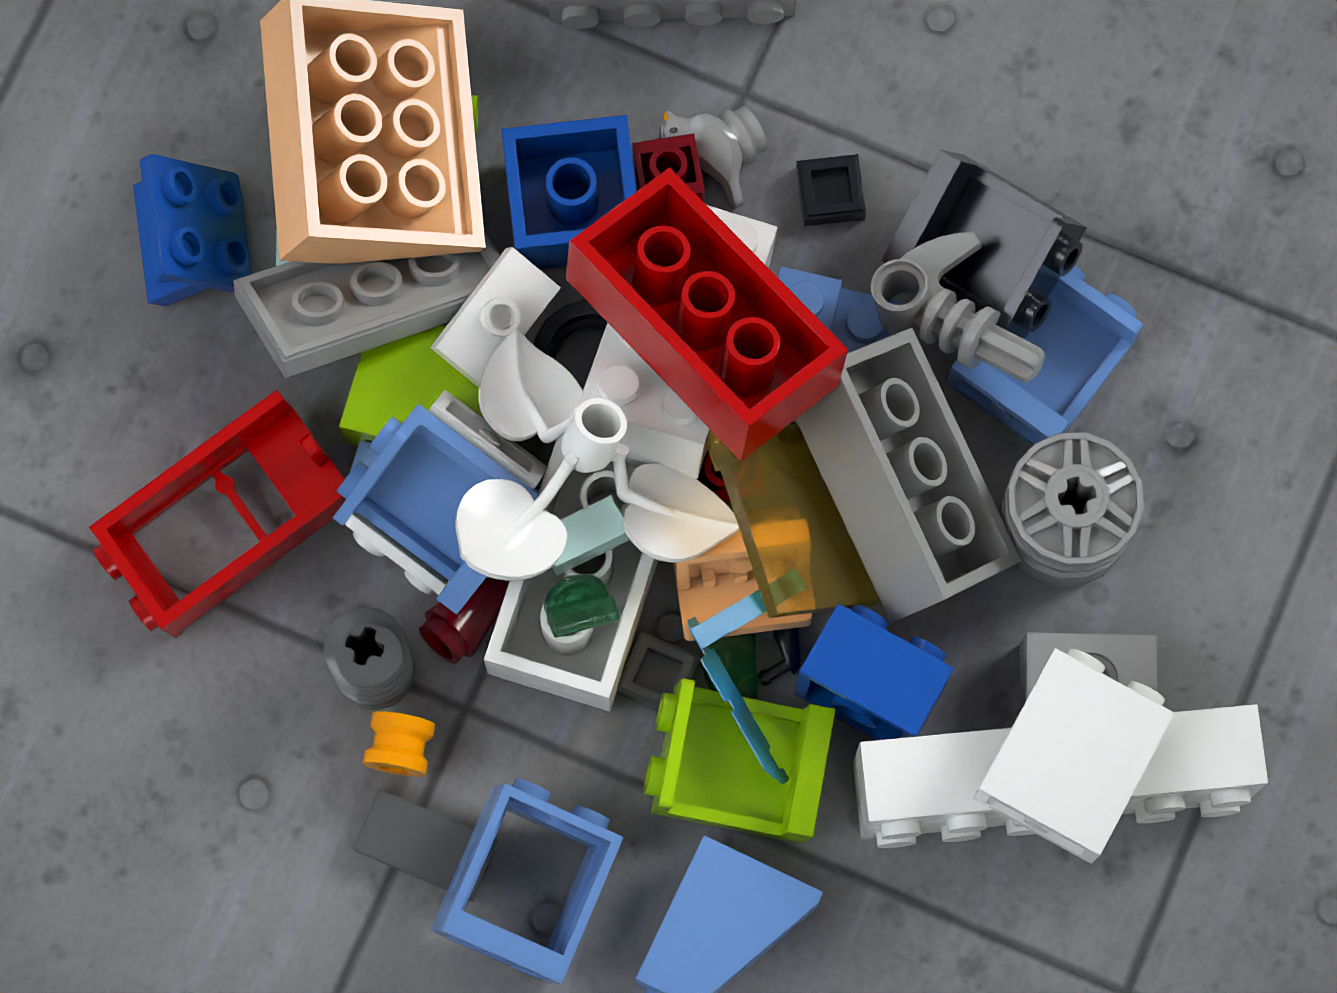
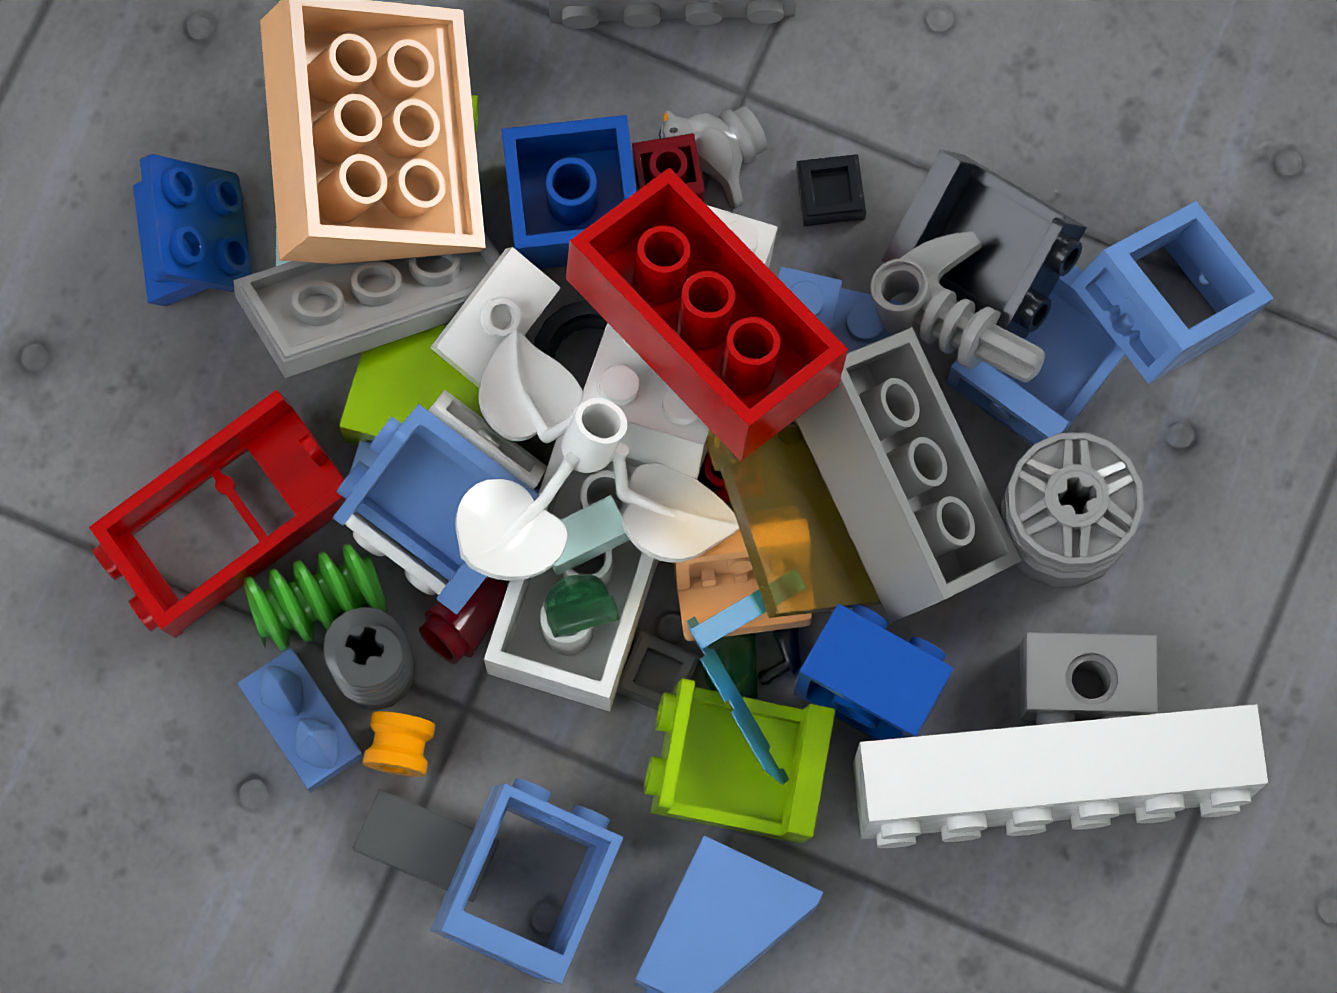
white panel [973,648,1175,864] -> none
none -> medium blue tile [237,648,364,793]
none -> bright green piece [244,543,388,651]
none -> medium blue window [1071,201,1274,384]

